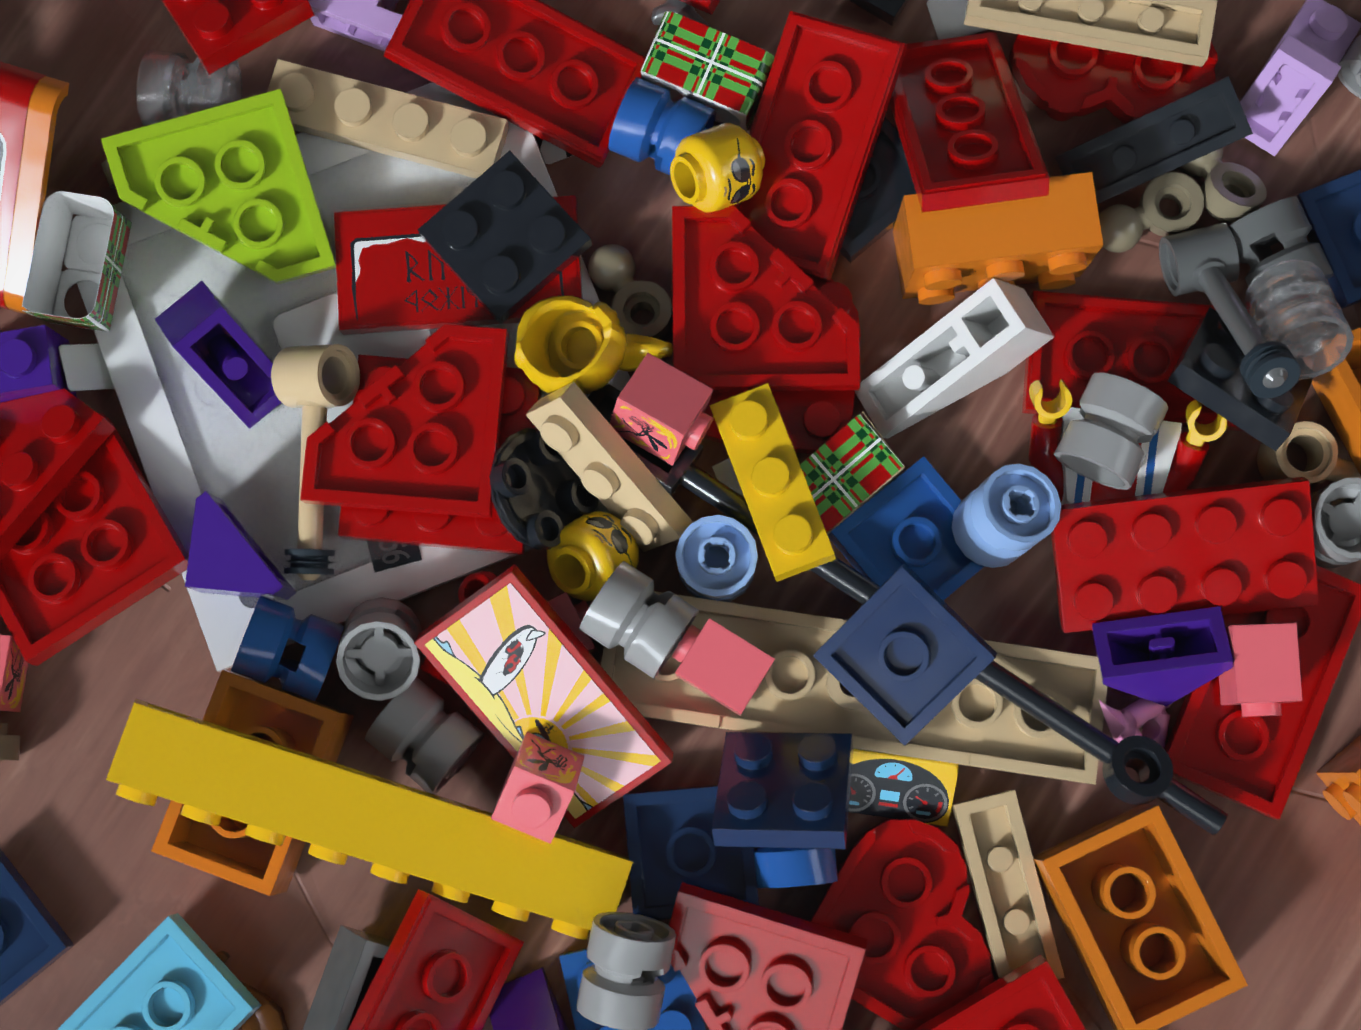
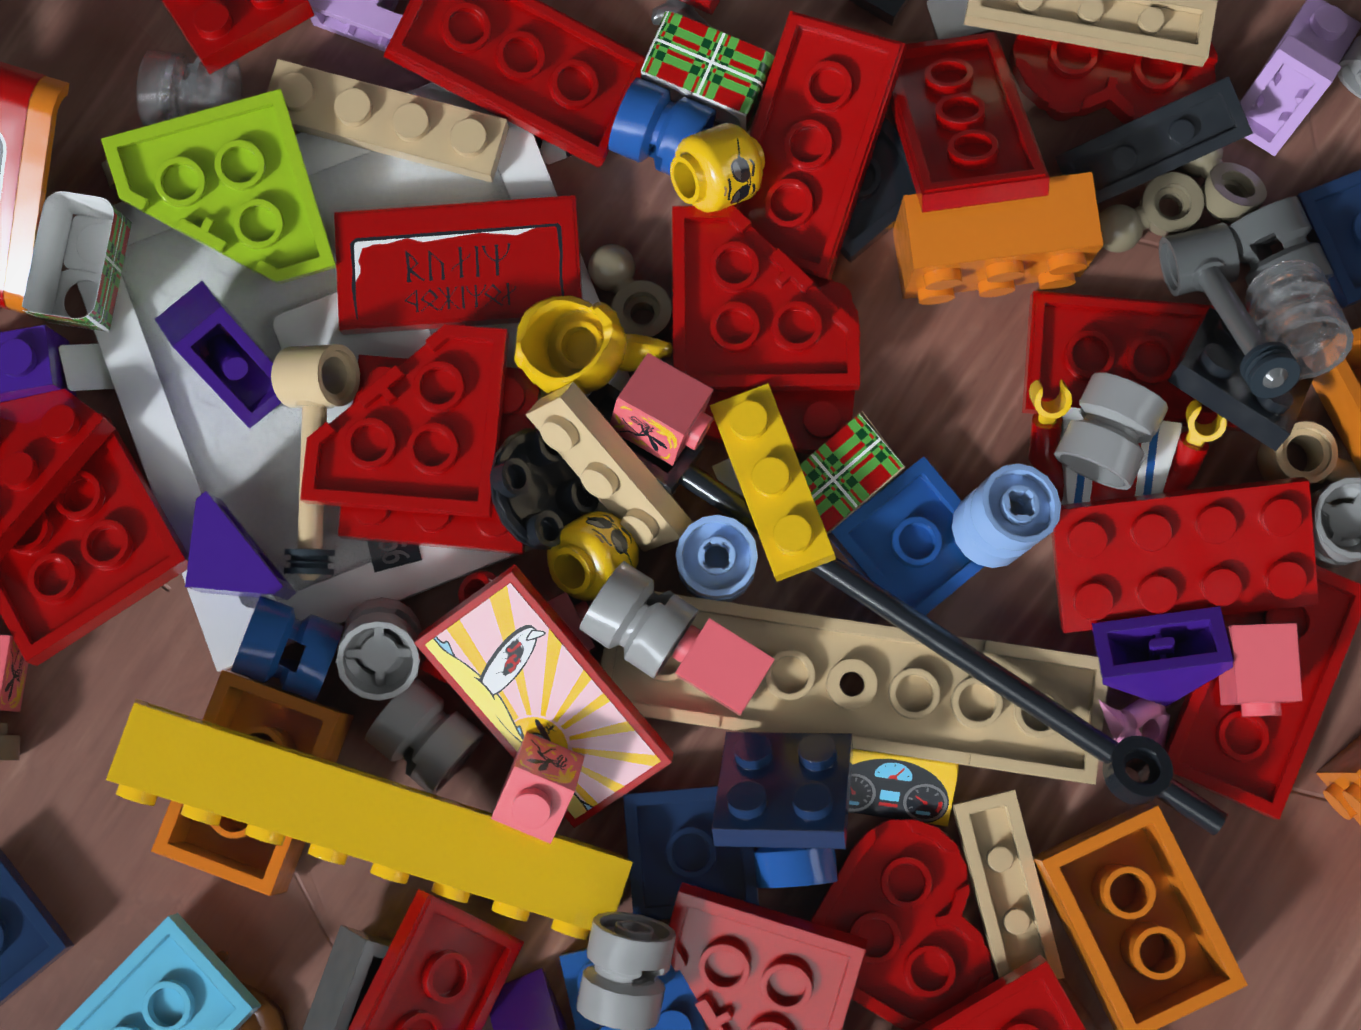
black plate [417,150,592,325] -> none
dark blue plate [813,563,997,746] -> none
white slope [855,278,1055,439] -> none

